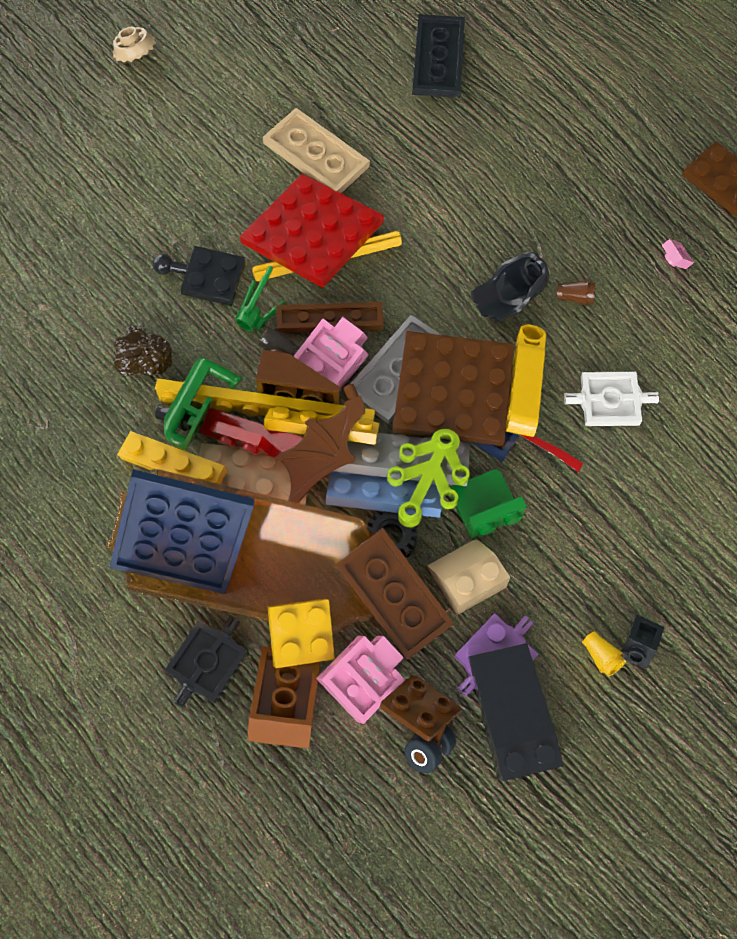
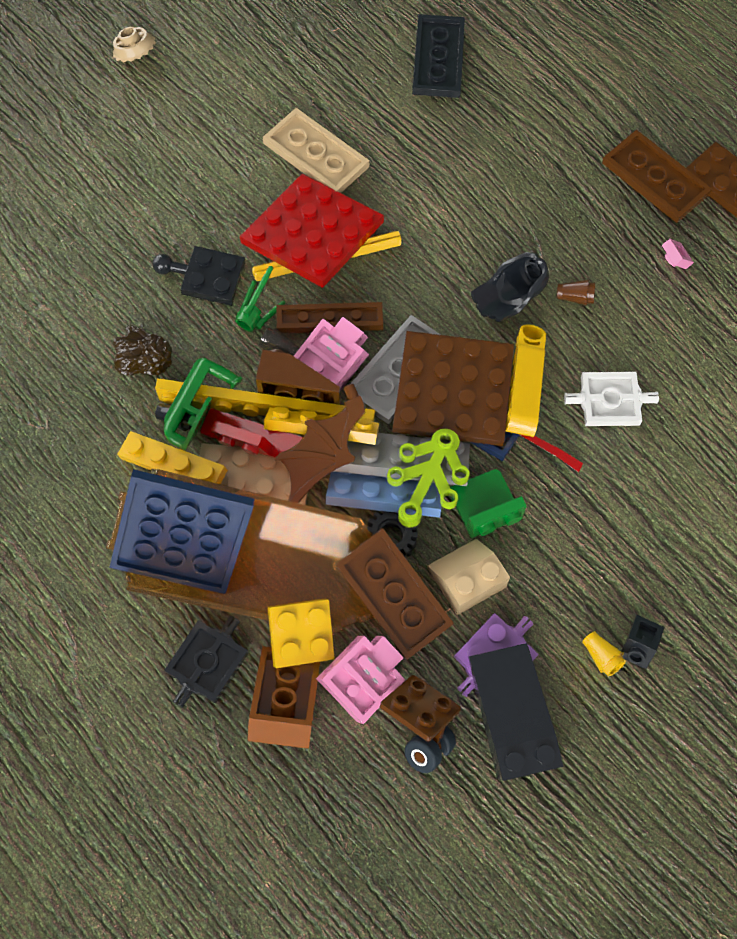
none -> reddish brown plate [602,129,712,223]

